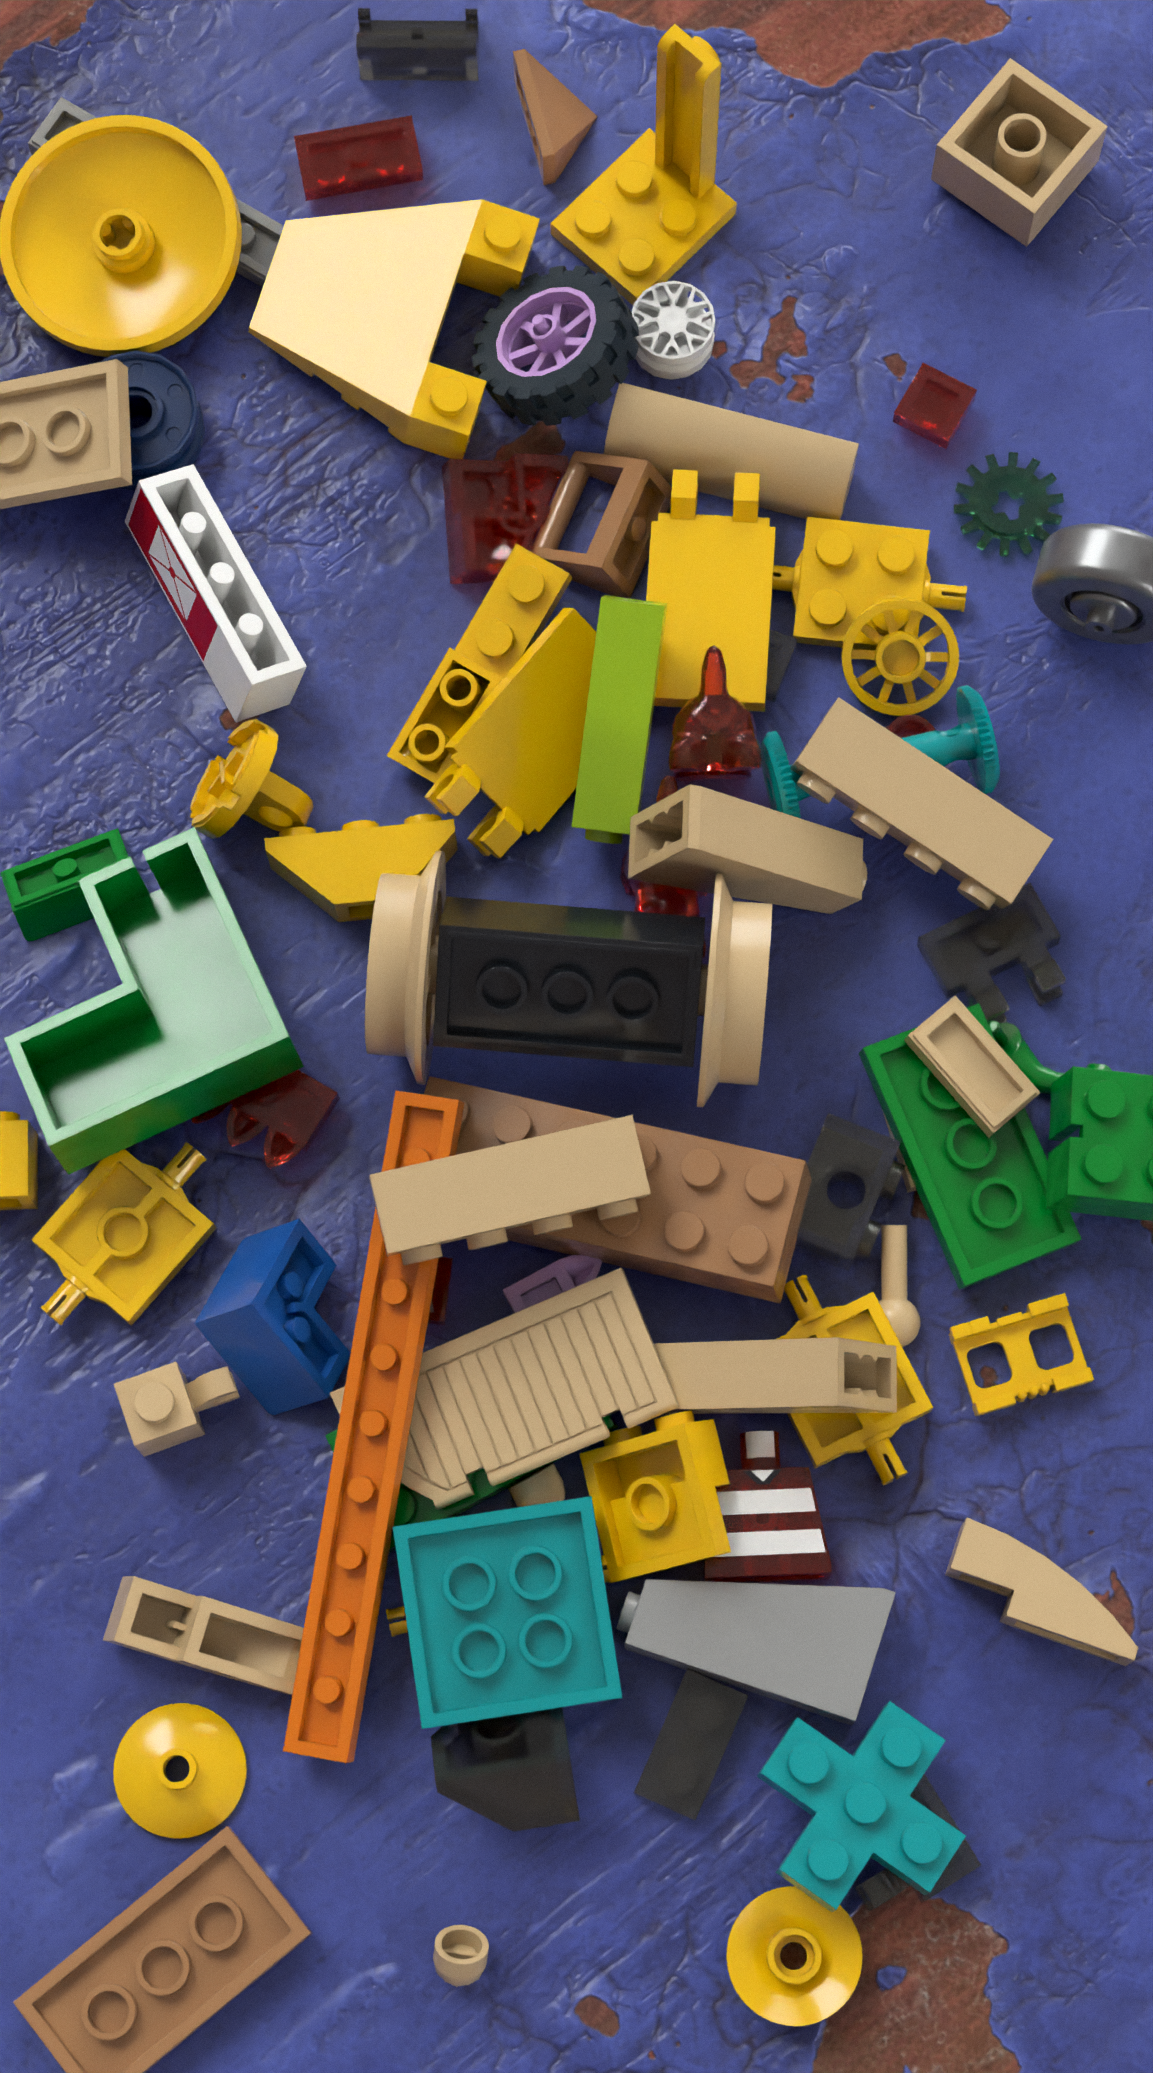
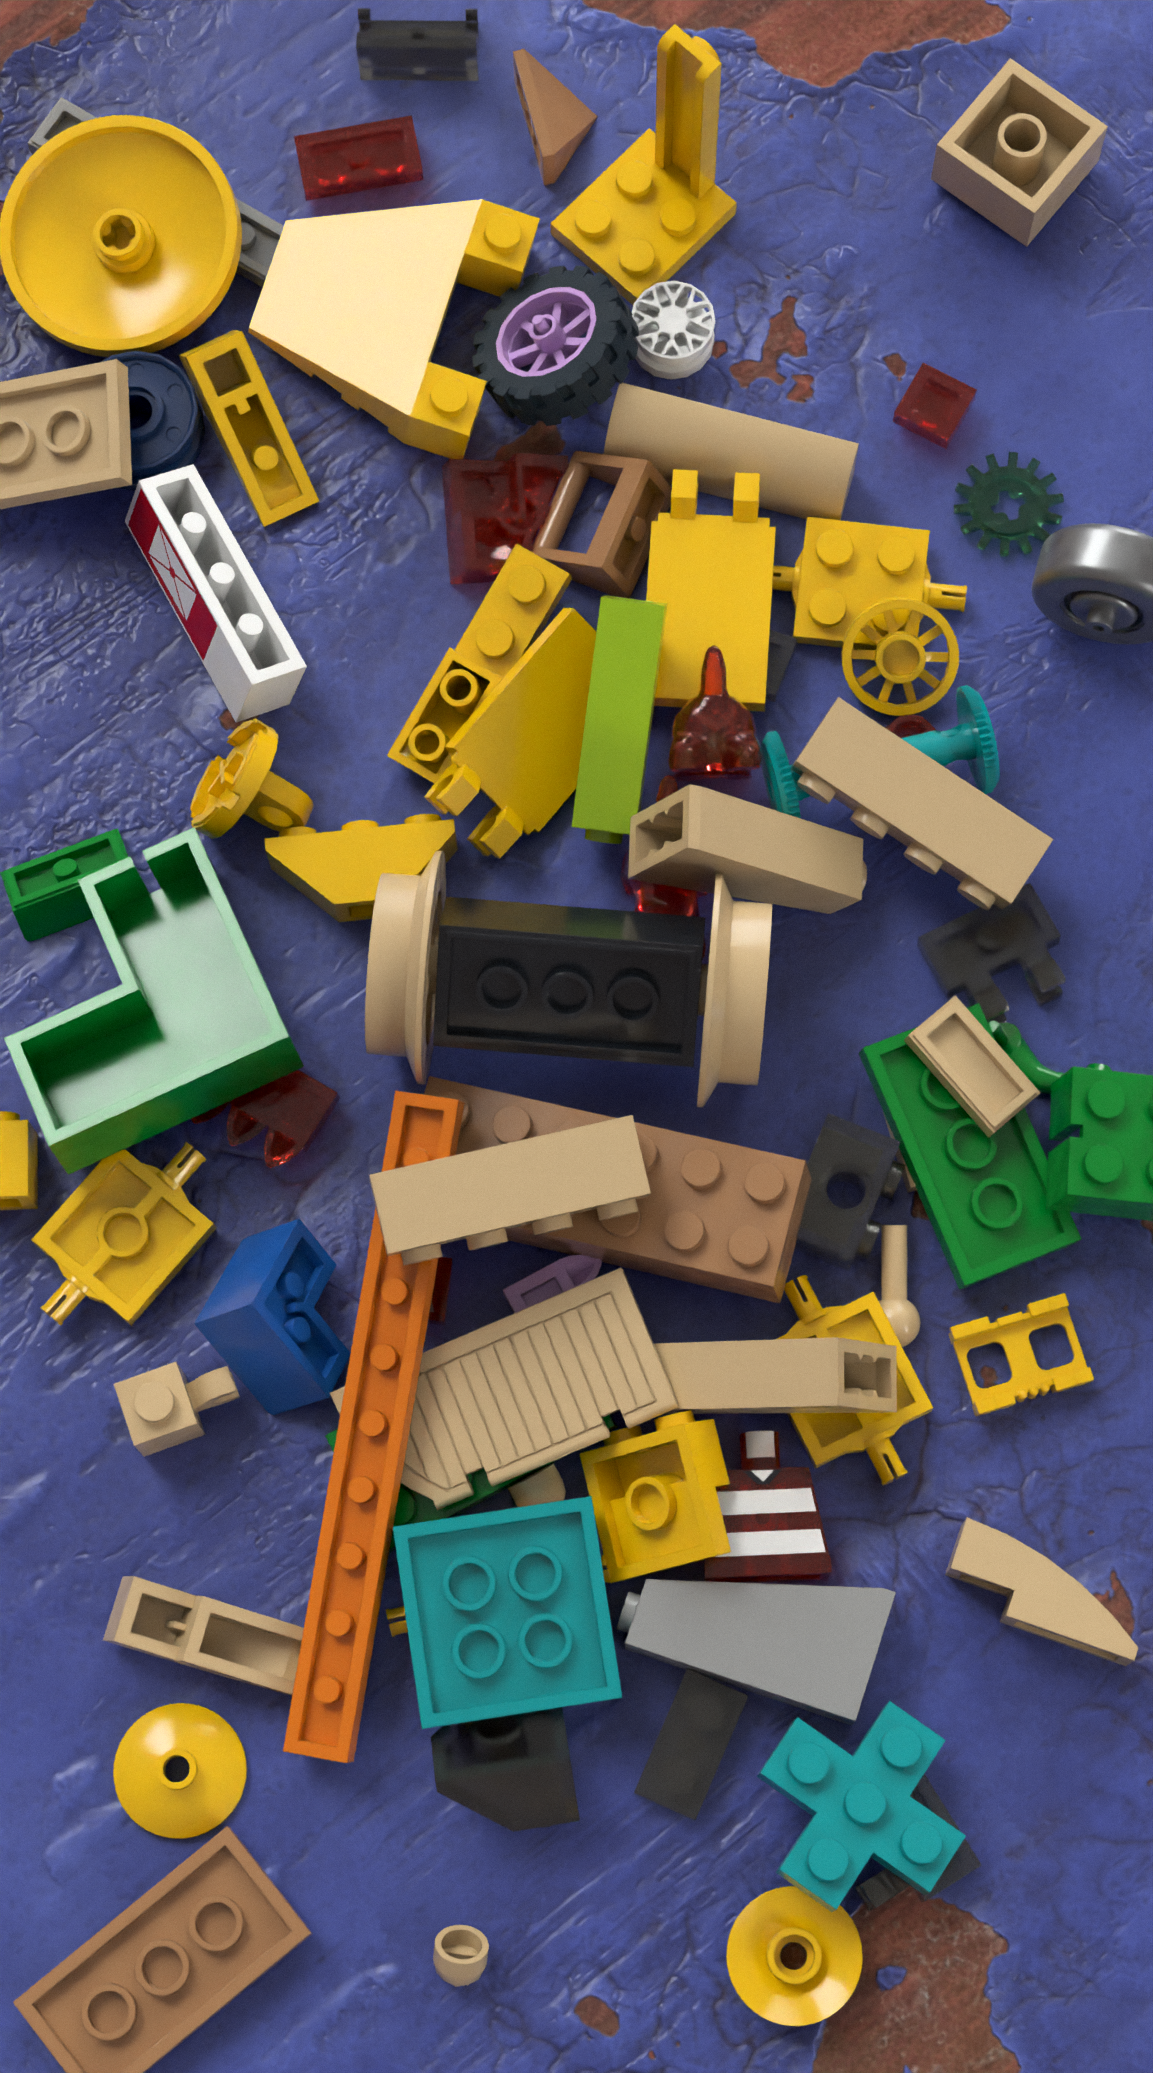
none -> yellow slope [179,330,319,527]

